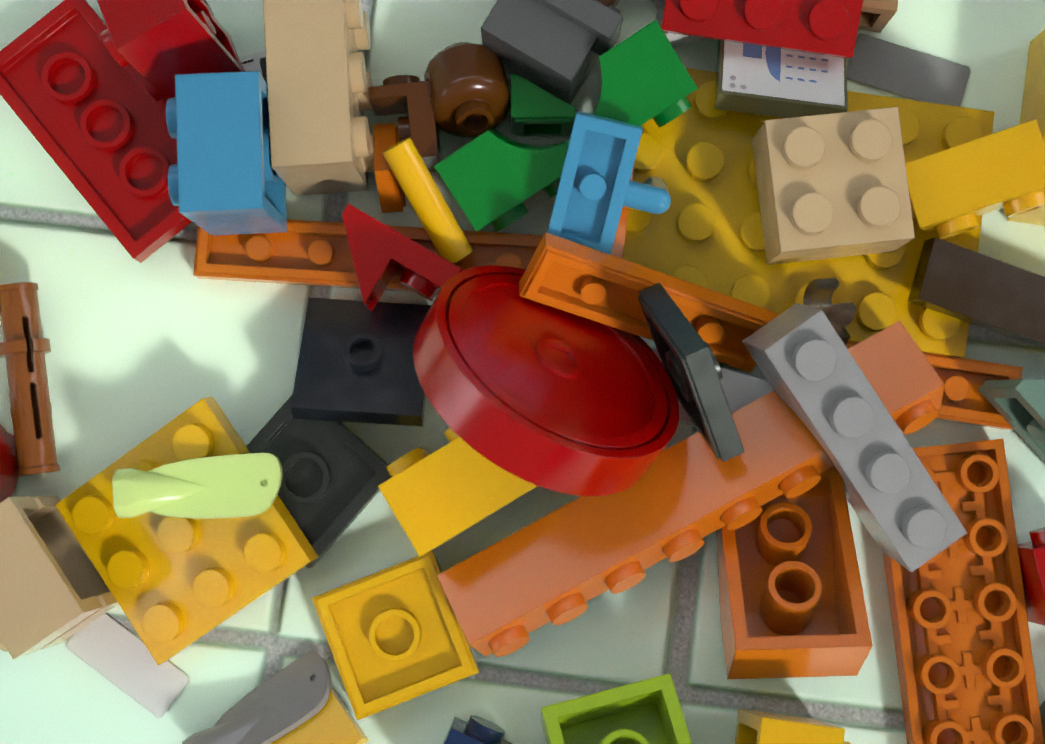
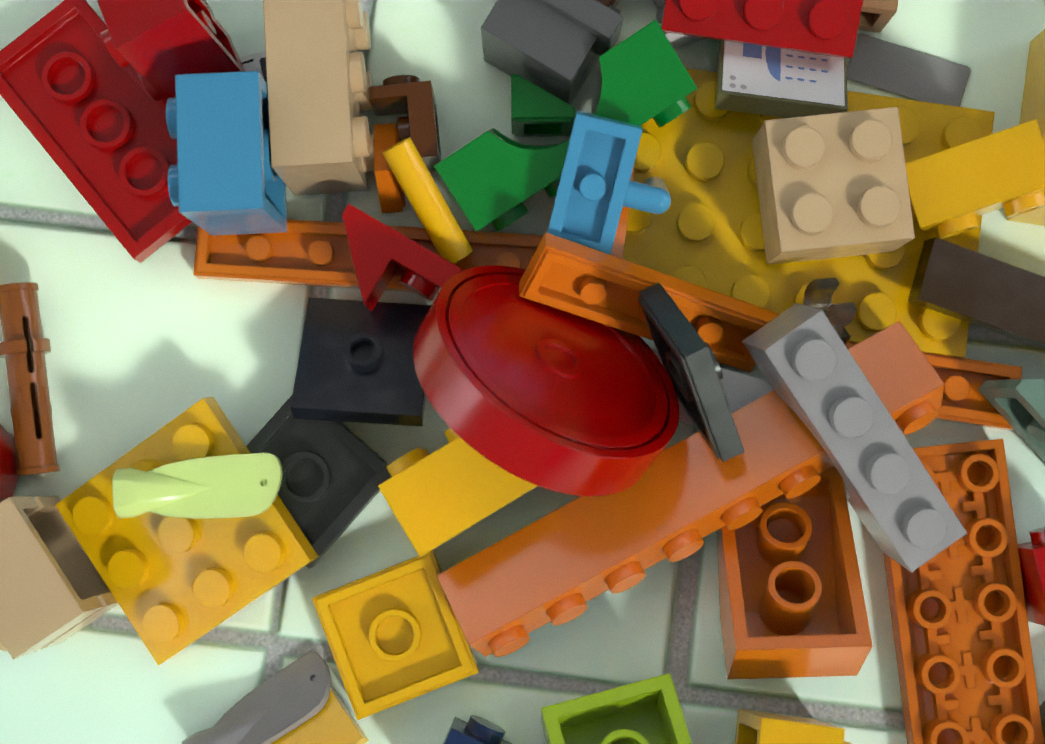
white sticker [66,613,189,718] -> none
reddish brown head [424,42,511,137] -> none

